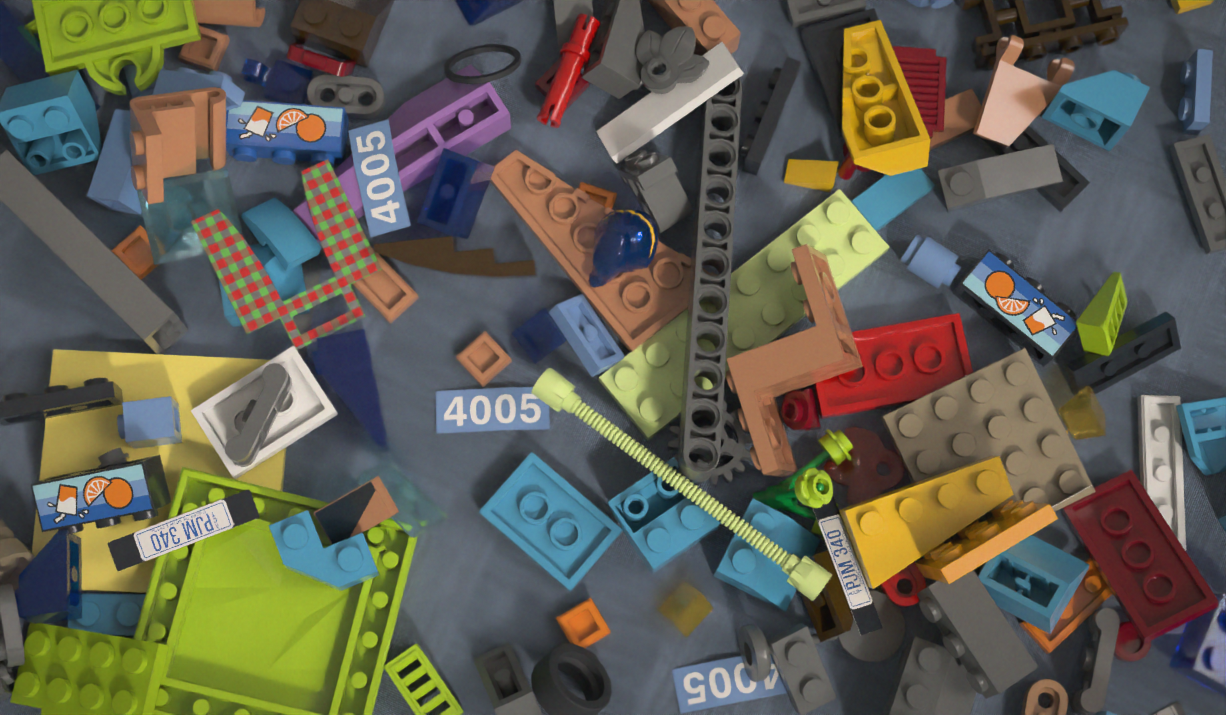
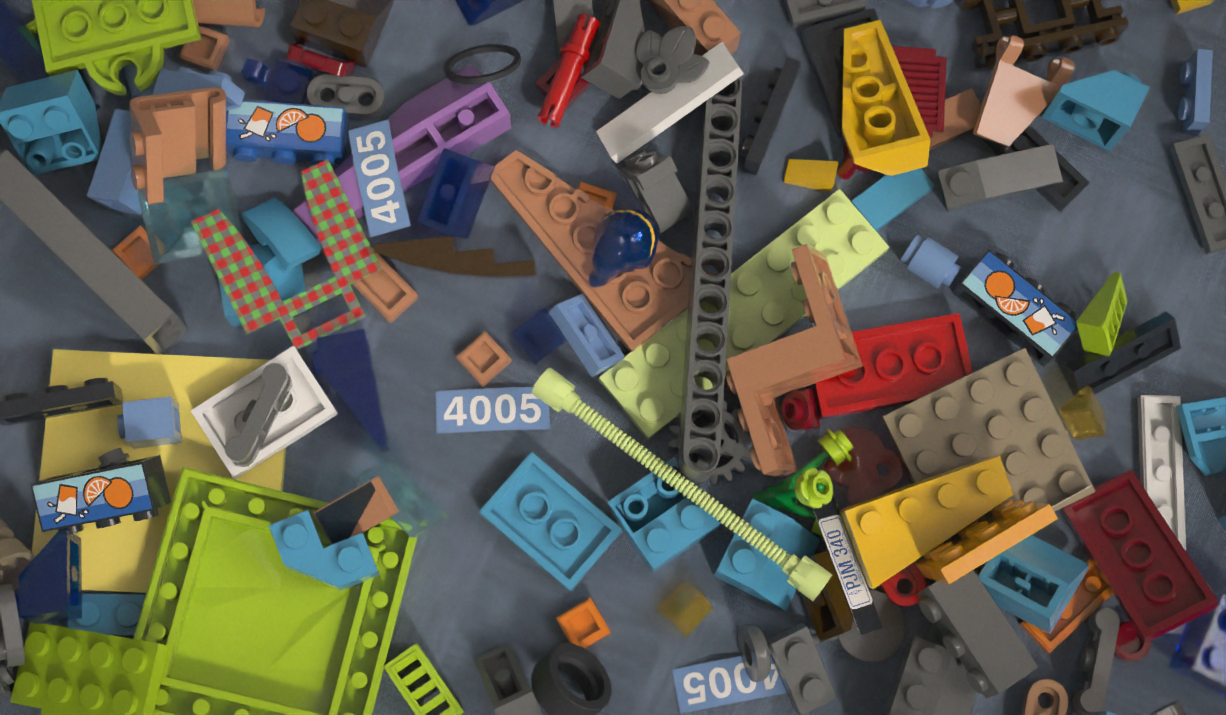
sticker [108,490,259,571] -> none

